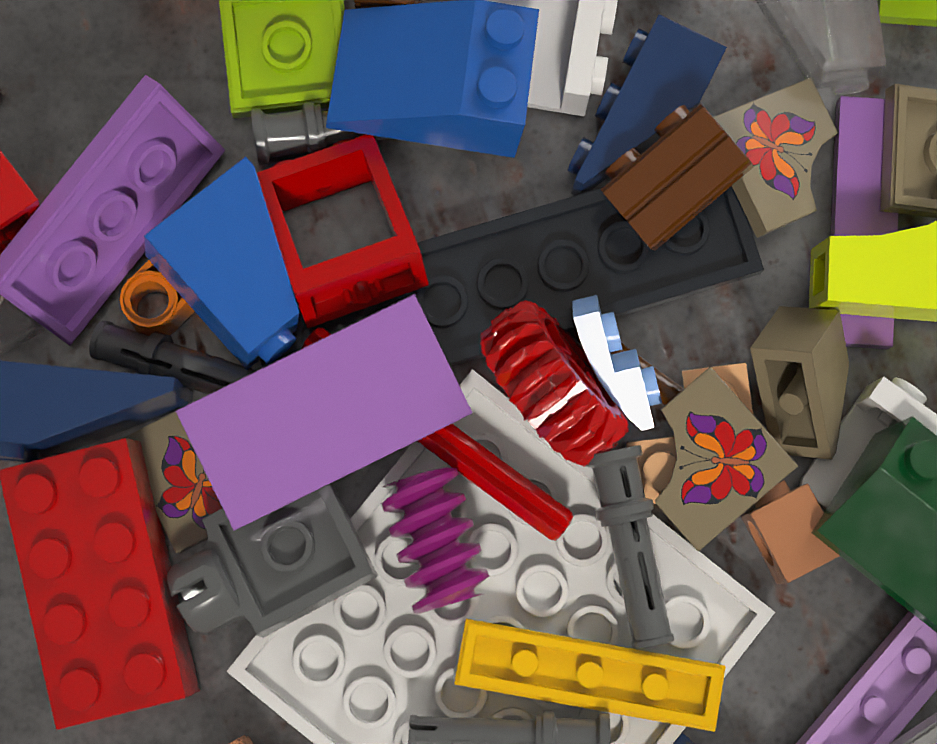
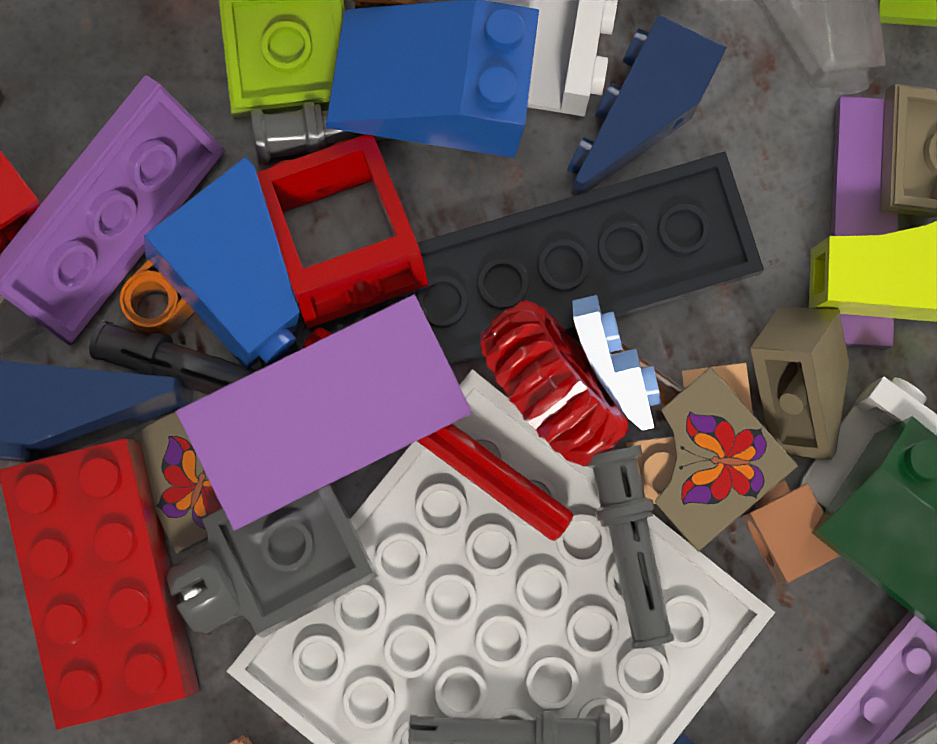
magenta piece [381,467,490,614] -> none
yellow tile [454,618,726,732] -> none
reddish brown brick [601,104,754,251] -> none
dark tan tile [713,78,838,238] -> none

